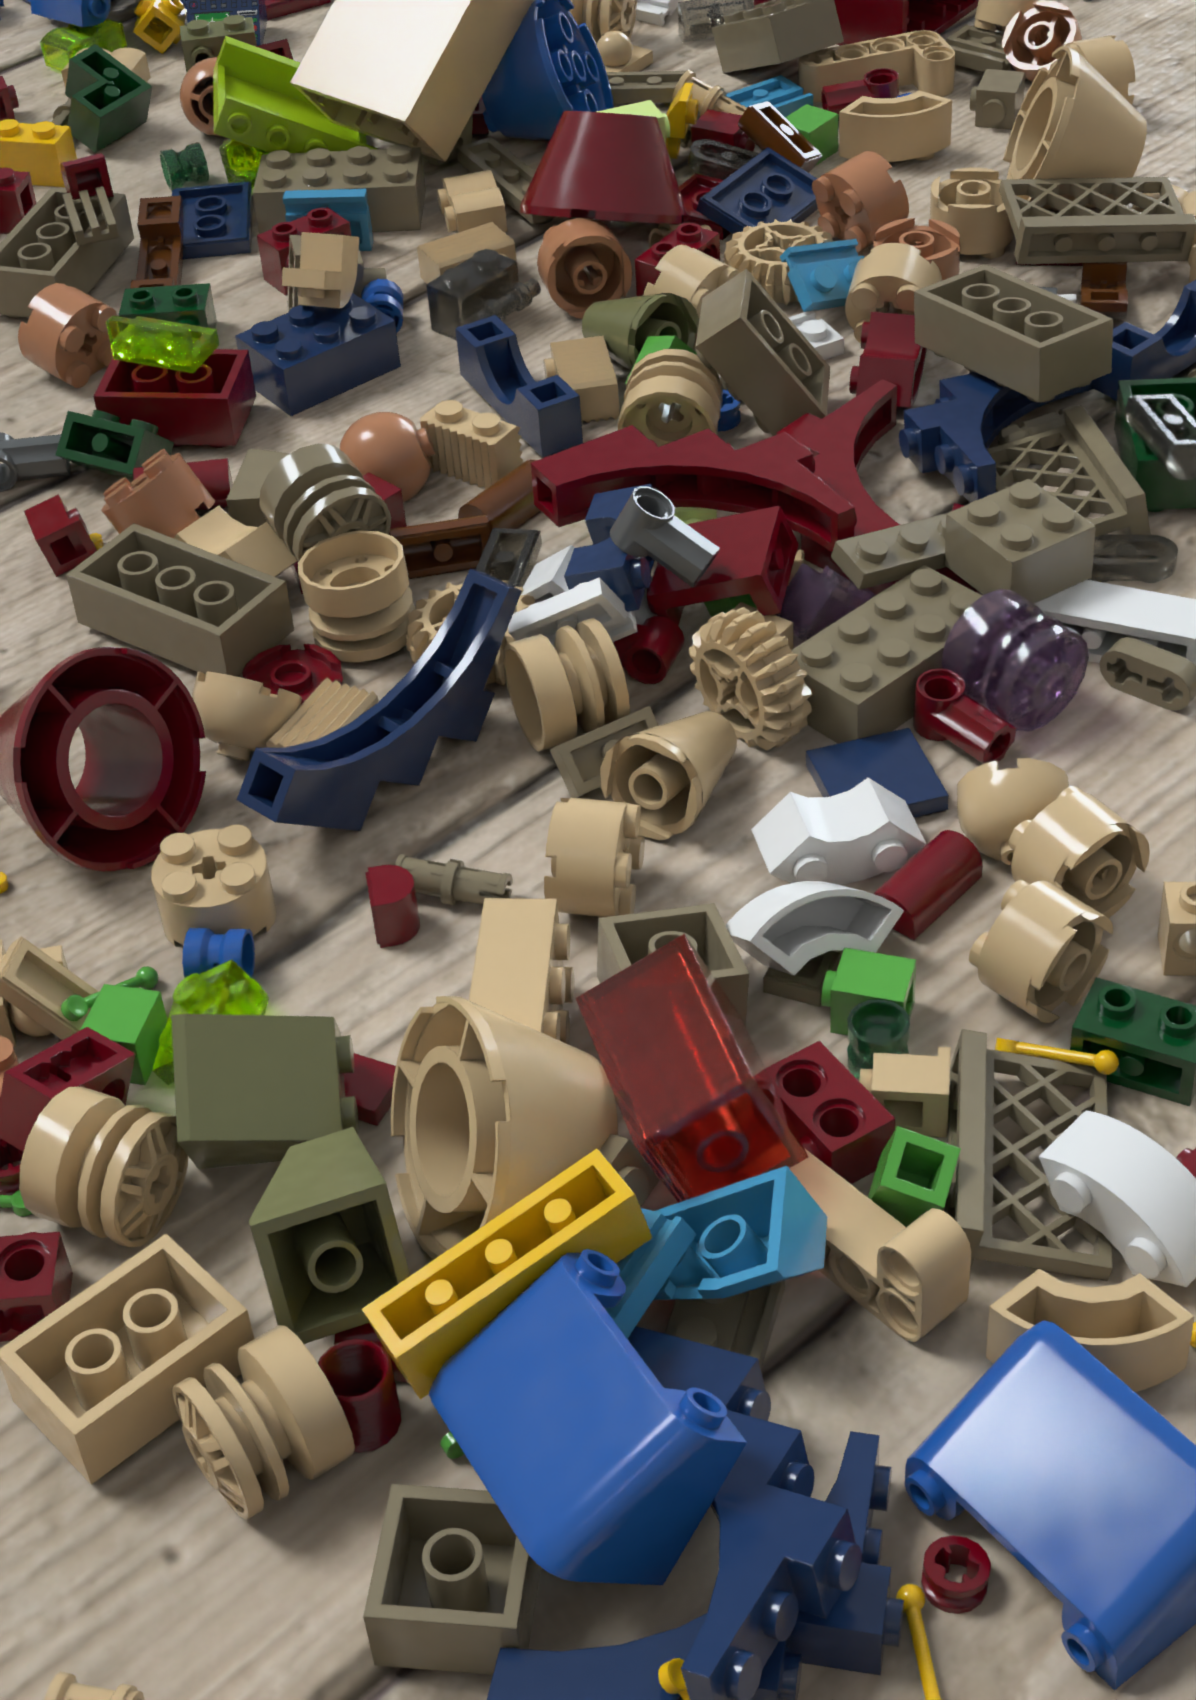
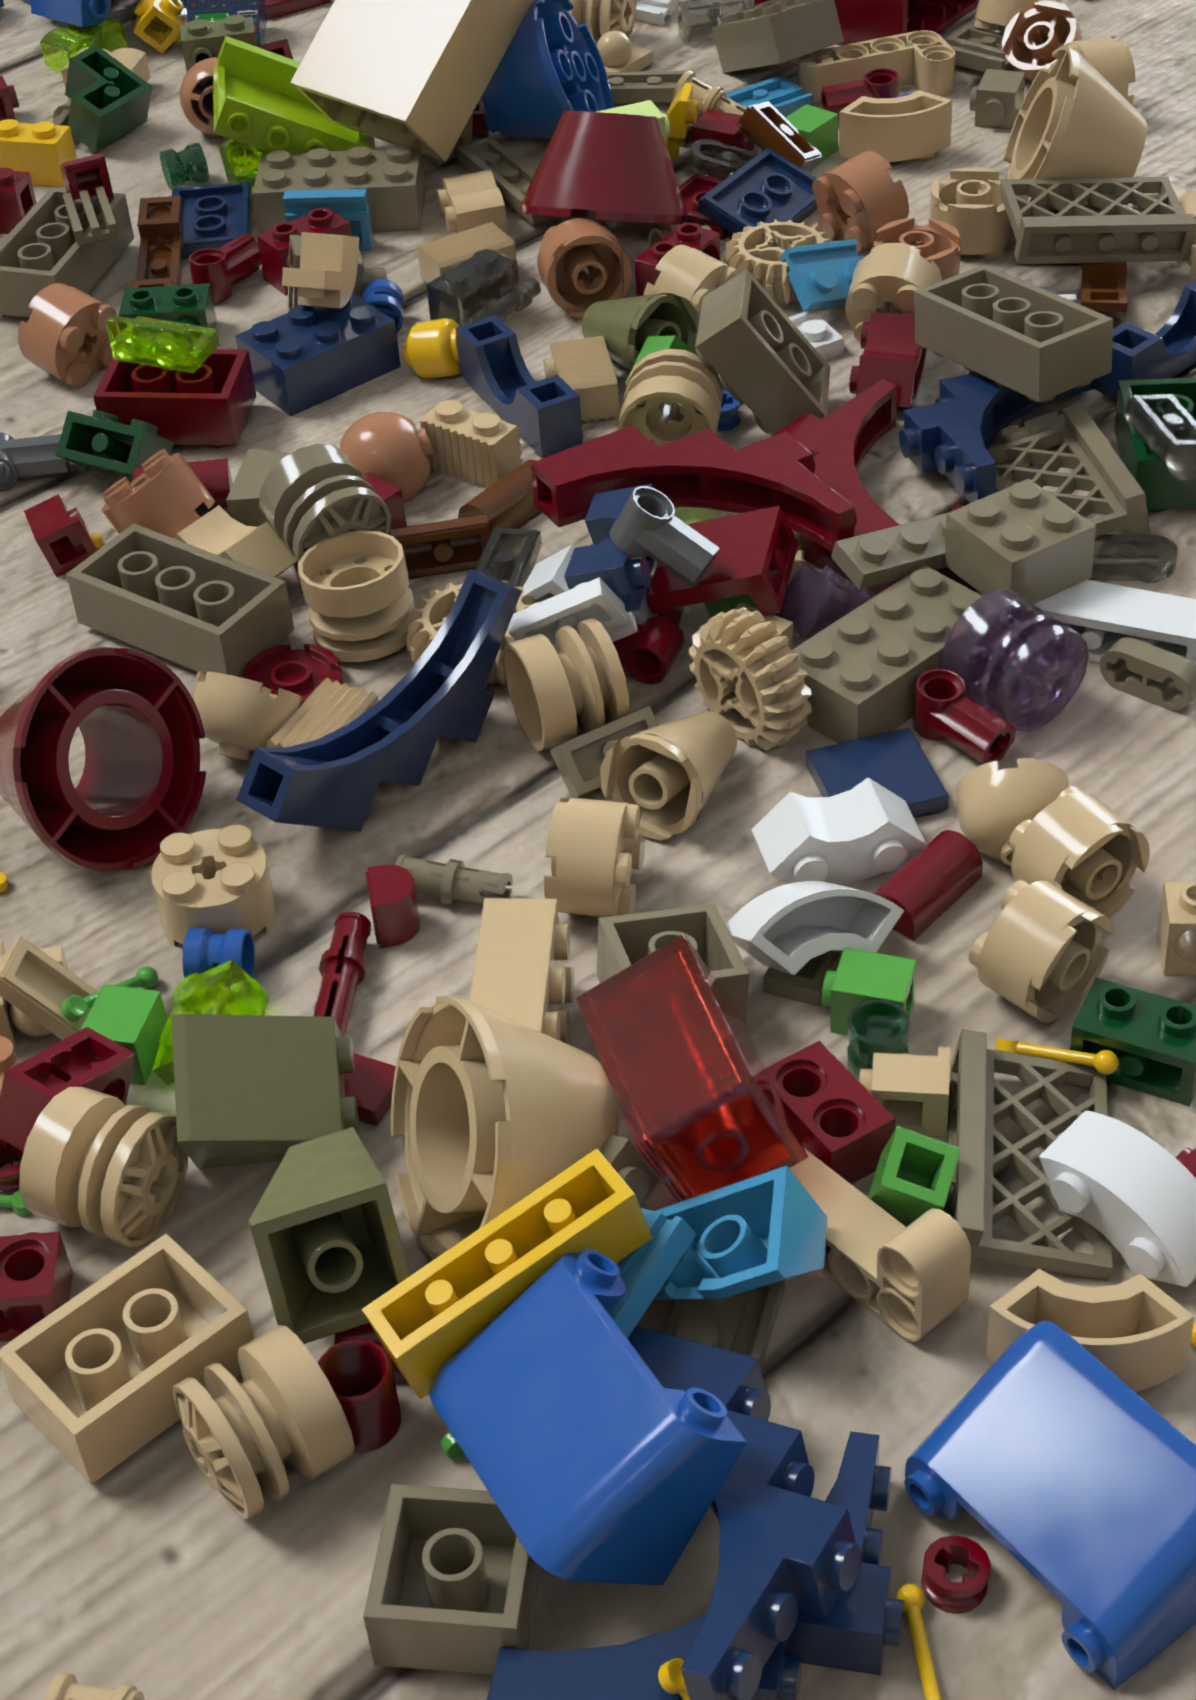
none -> dark red piece [189,234,261,303]
none -> dark red pin [313,912,371,1036]
none -> yellow head [403,318,460,379]

